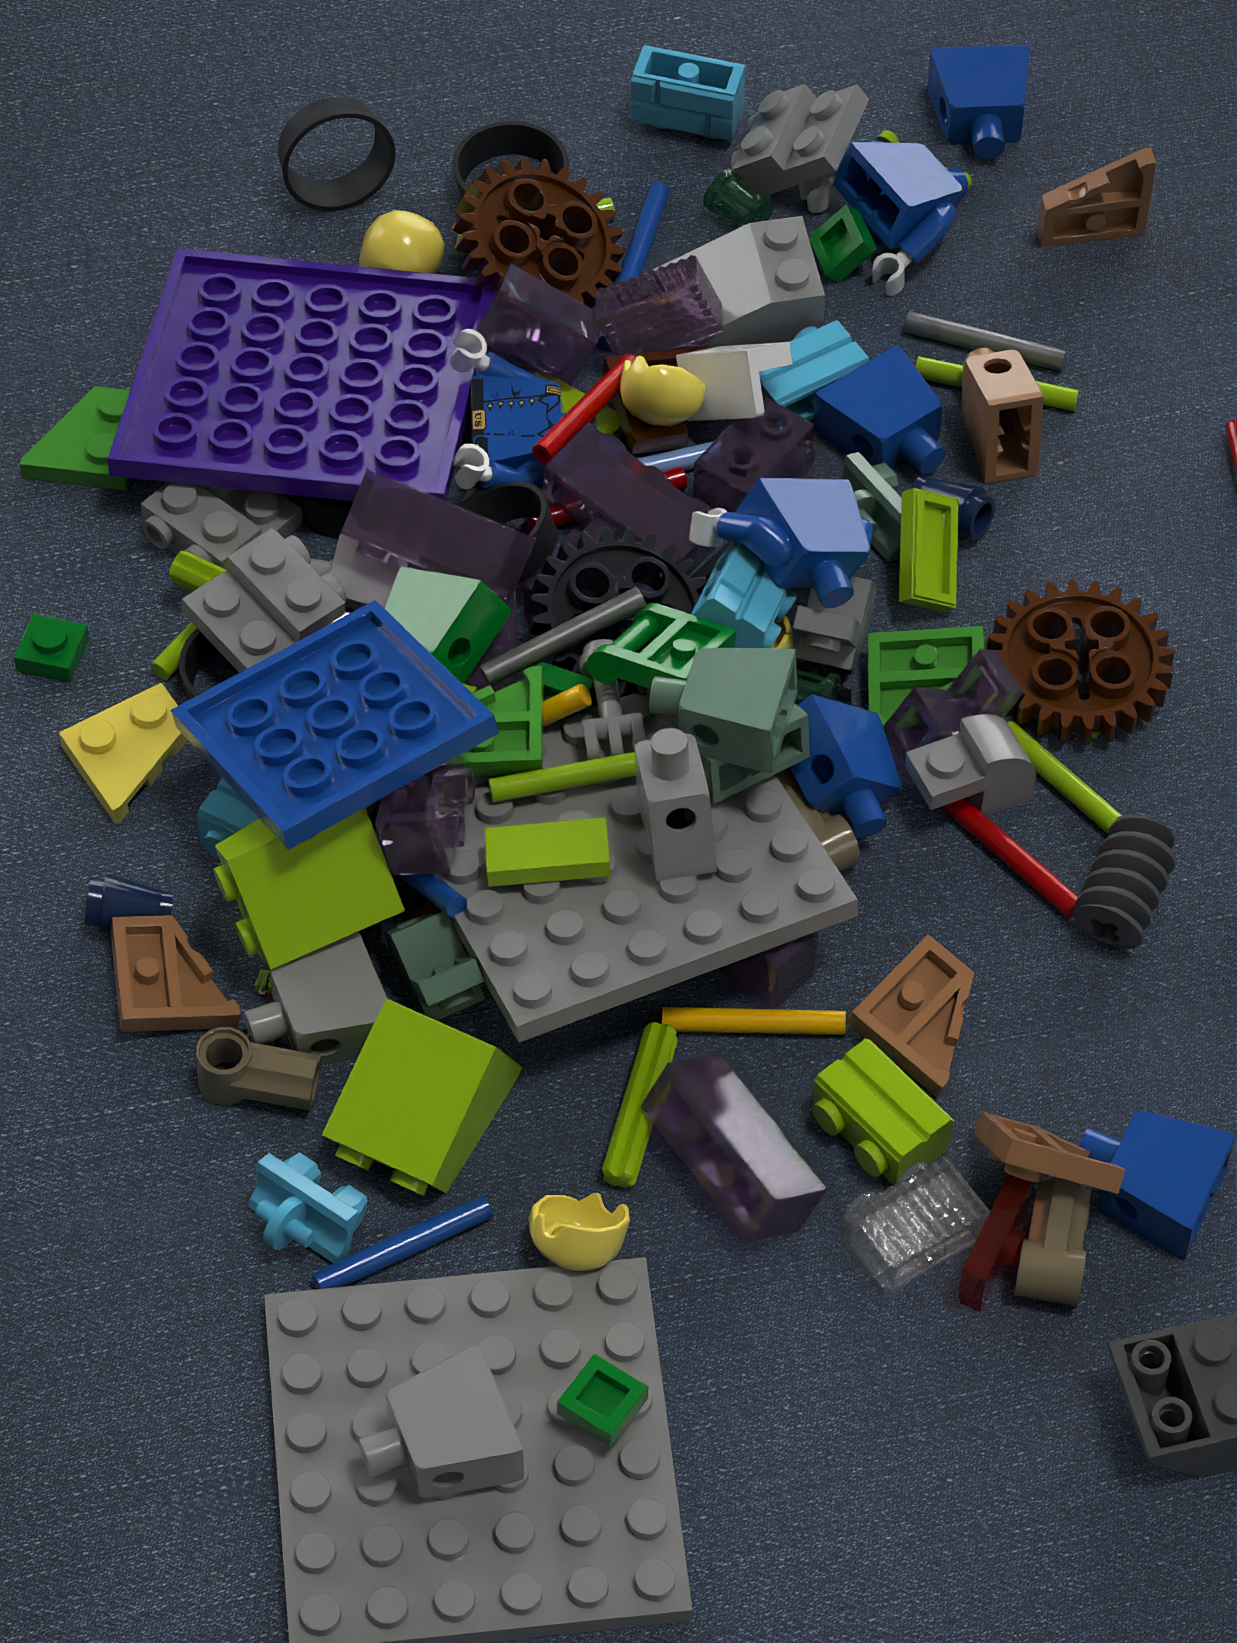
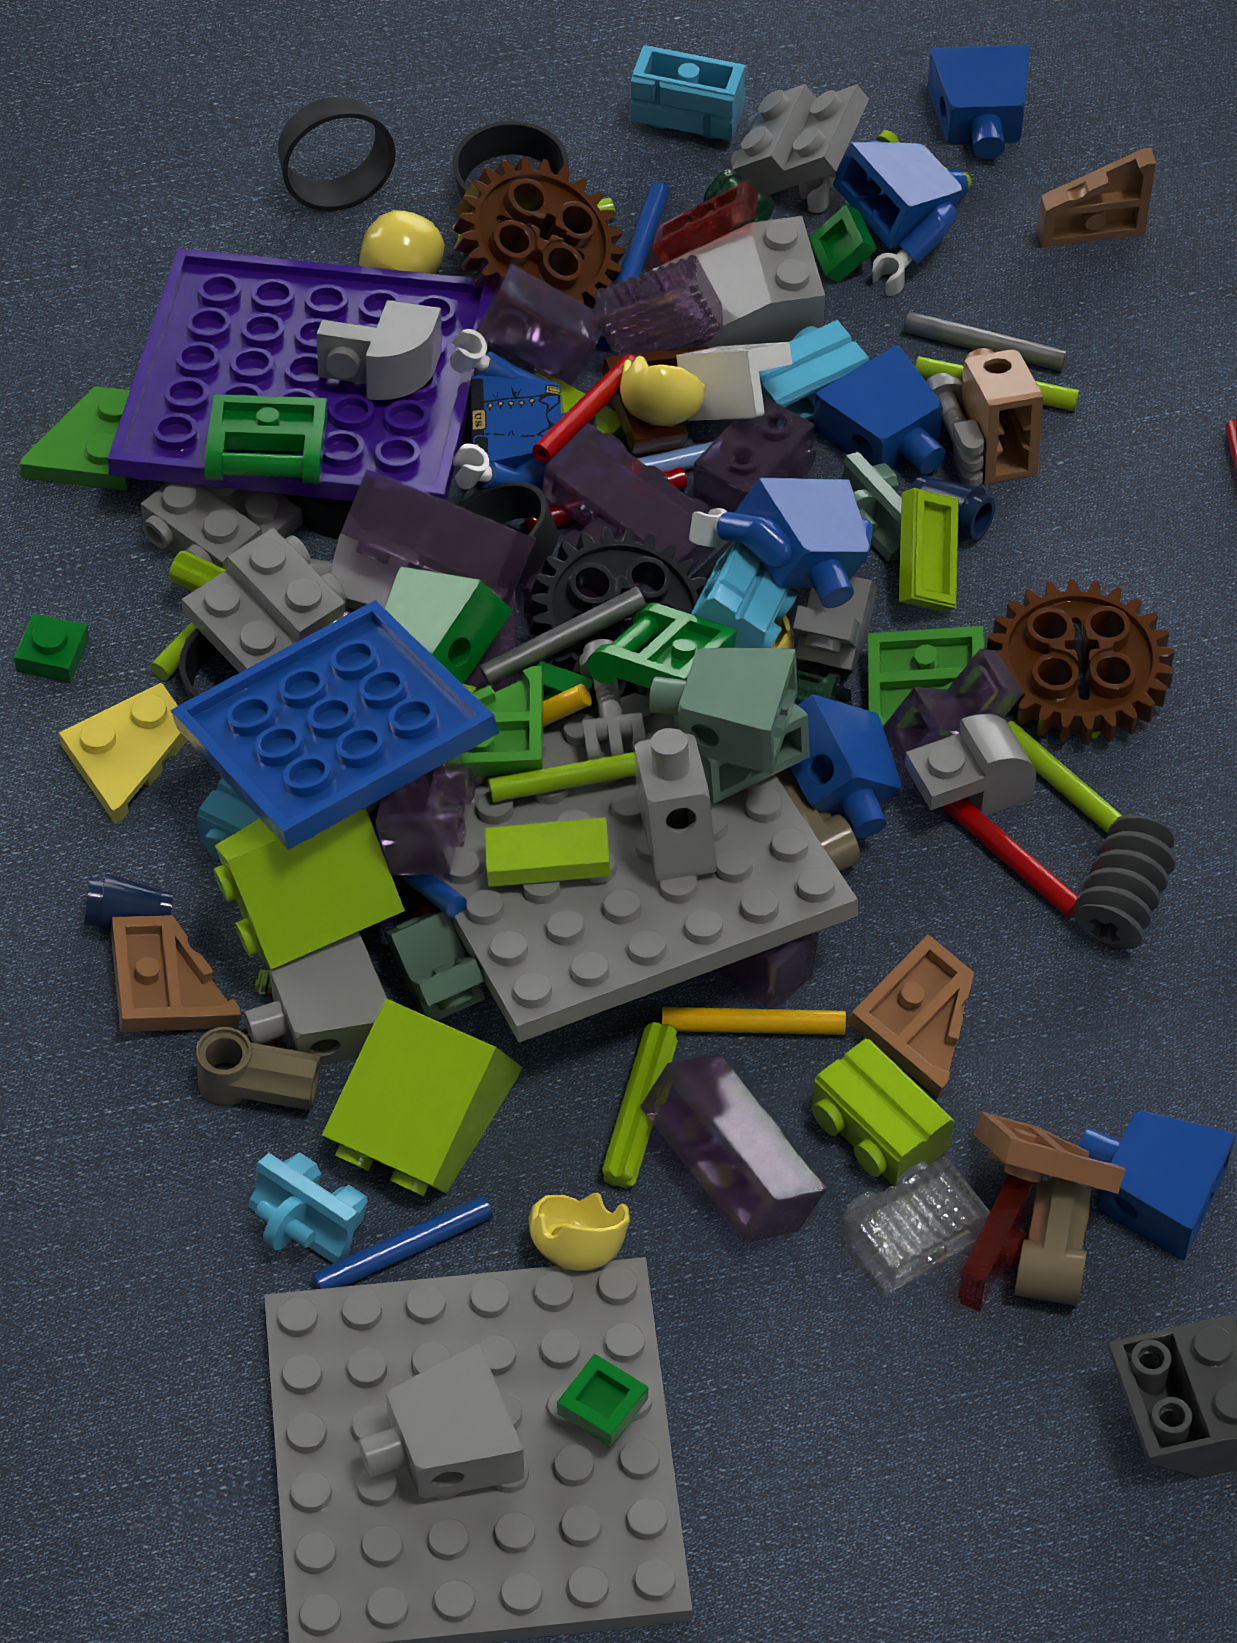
none -> green plate [205,394,327,484]
none -> light grey brick [317,300,442,400]
none -> clear red plate [653,180,759,264]
none -> light grey hinge [926,373,984,486]

